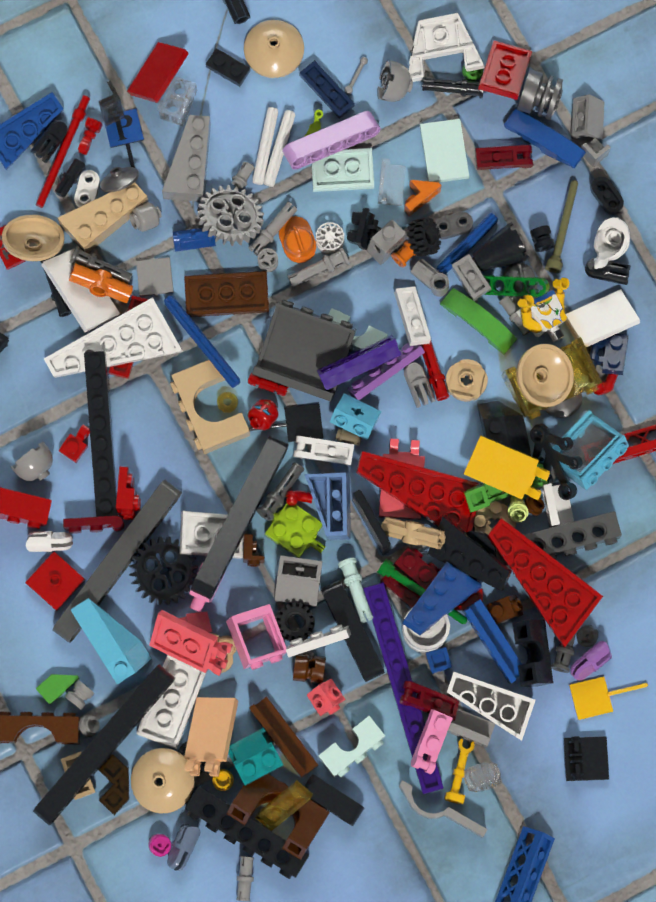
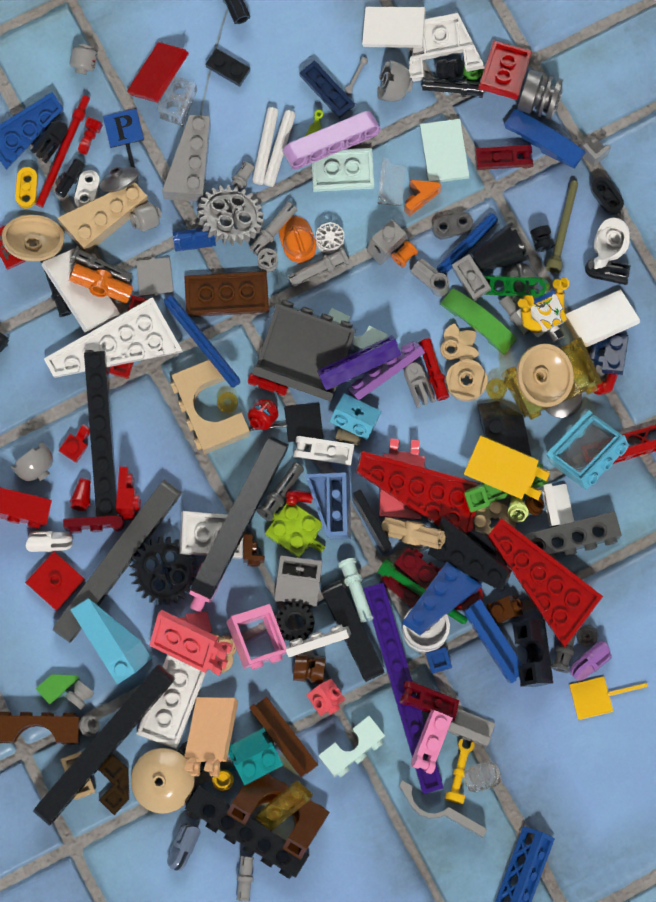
clear smoke panel [98,81,124,126] -> none
dark pink tile [148,834,171,857] -> none
tan dish [244,20,304,78] -> none
black beam [301,774,365,826] -> none
black hips [347,208,382,250] -> none
white plate [394,287,431,346] -> none
black tyre [407,217,441,257] -> none
white wedge [446,672,536,741] -> none
black plant [530,424,583,500] -> none
black hinge [564,736,609,781] -> none
light grey panel [571,94,604,140] -> none
none -> yellow plate [15,167,38,209]
none -> light grey head [69,44,98,75]
none -> red cone [69,478,91,511]
none -> white tile [362,7,426,48]
none -> black wheel [436,59,464,79]
none -> tan plate [440,324,479,360]
none -> clear yellow plate [486,378,507,399]

